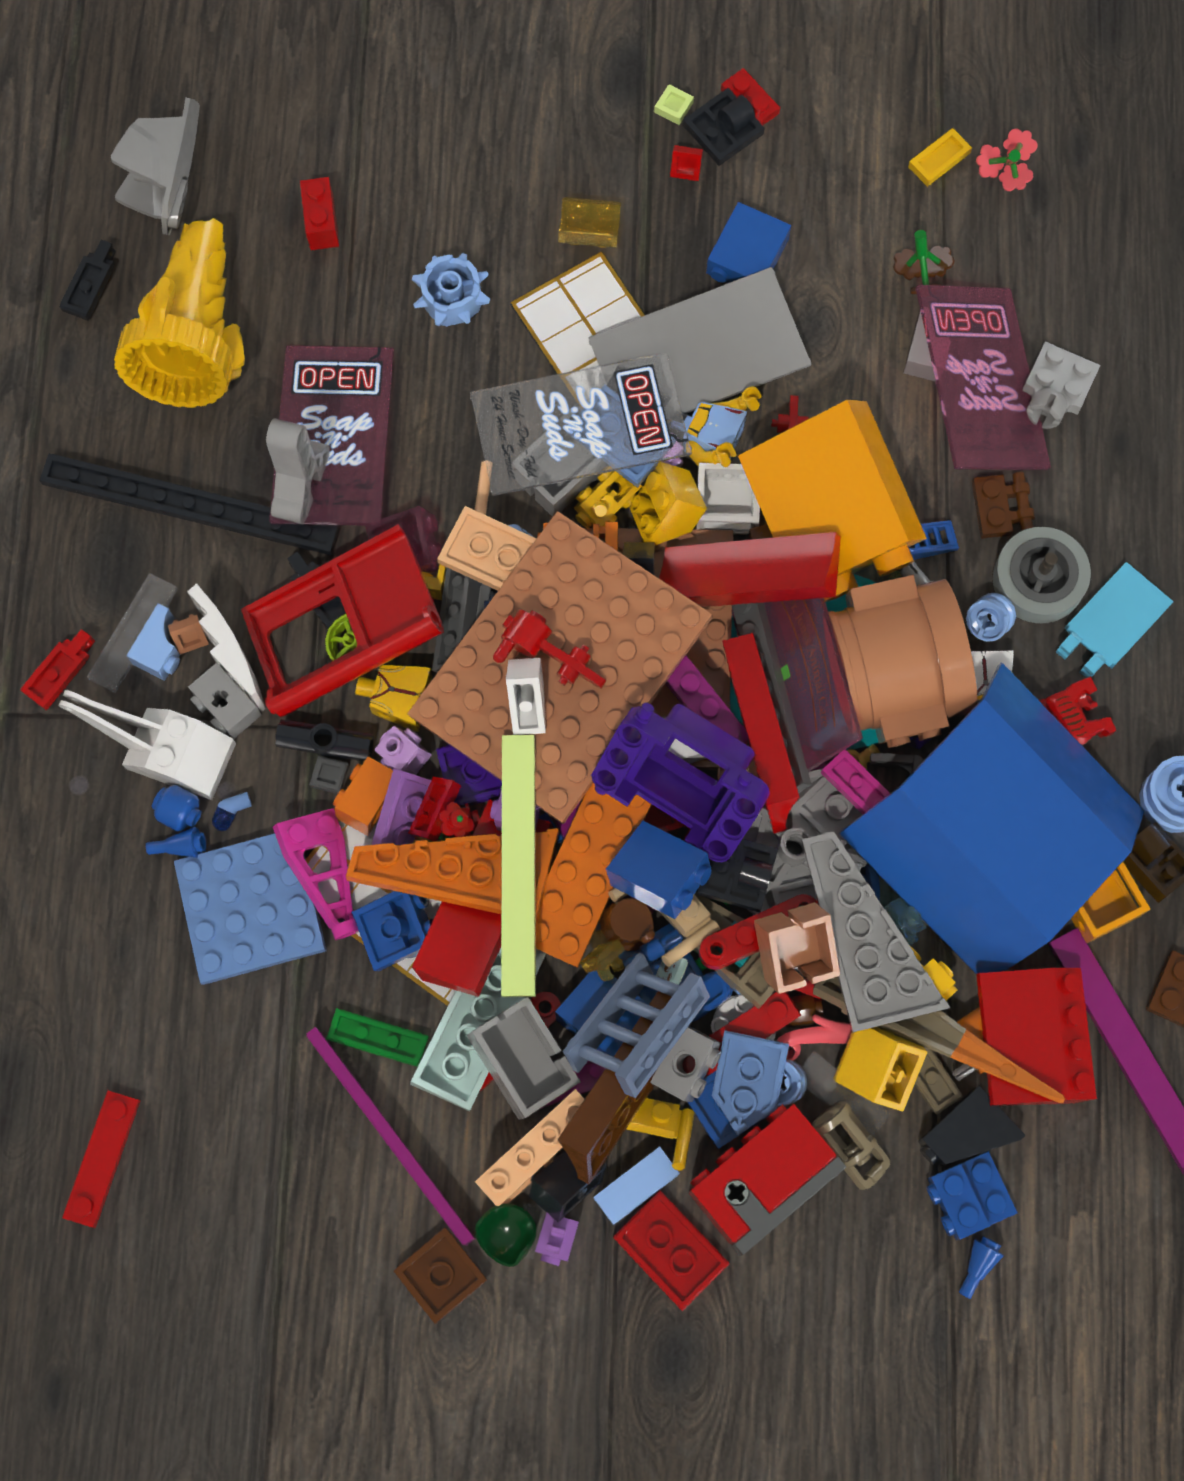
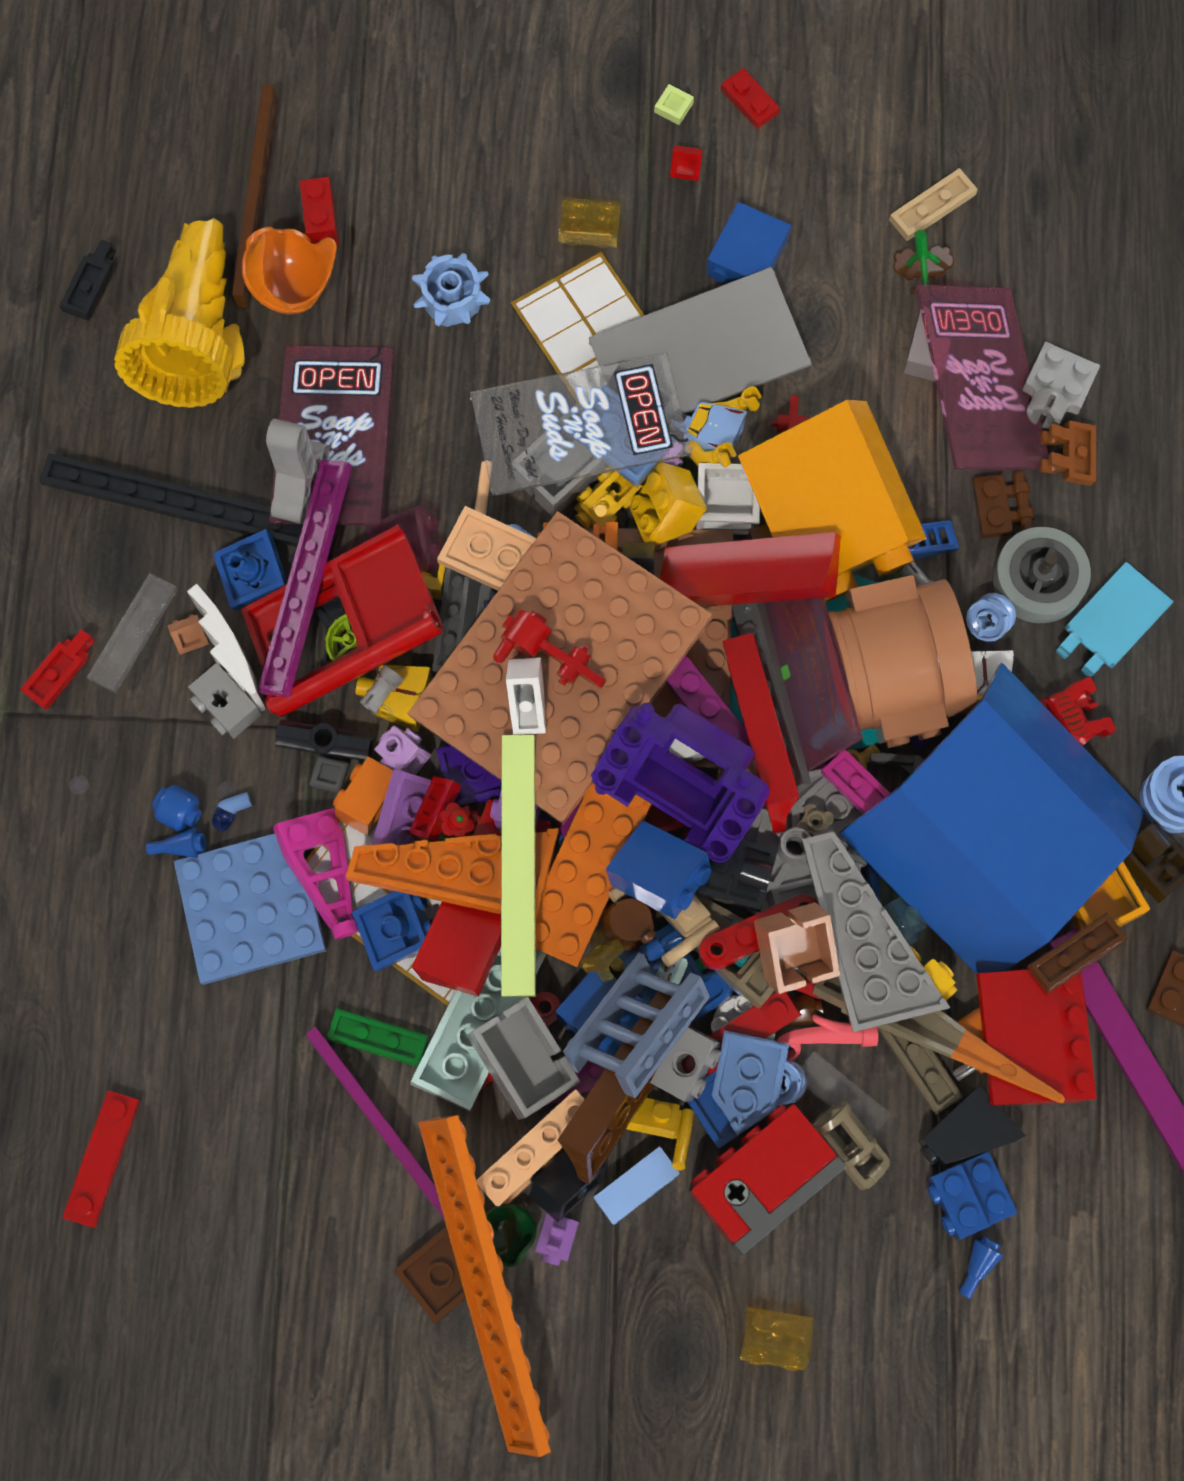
white slope [58,690,236,800] -> none
light grey piece [111,97,200,235] -> none
light blue arch [126,603,180,681] -> none
red tile [613,1191,730,1311] -> none
black plate [683,88,765,166] -> none
yellow slope [833,1027,927,1111] -> none
yellow tile [908,128,972,187] -> none
coral plant [976,128,1038,191] -> none
none -> blue plate [213,529,288,611]
none -> reddish brown tile [232,84,278,309]
none -> orange piece [241,227,337,315]
none -> magenta tile [258,460,352,697]
none -> light grey pin [360,665,404,714]
none -> orange plate [418,1115,551,1457]
none -> clear yellow bracket [740,1307,814,1371]
none -> dark tan plate [797,804,834,837]
none -> tan plate [889,168,978,241]
none -> reddish brown tile [1027,912,1128,995]
none -> dark orange plate [1040,420,1096,486]

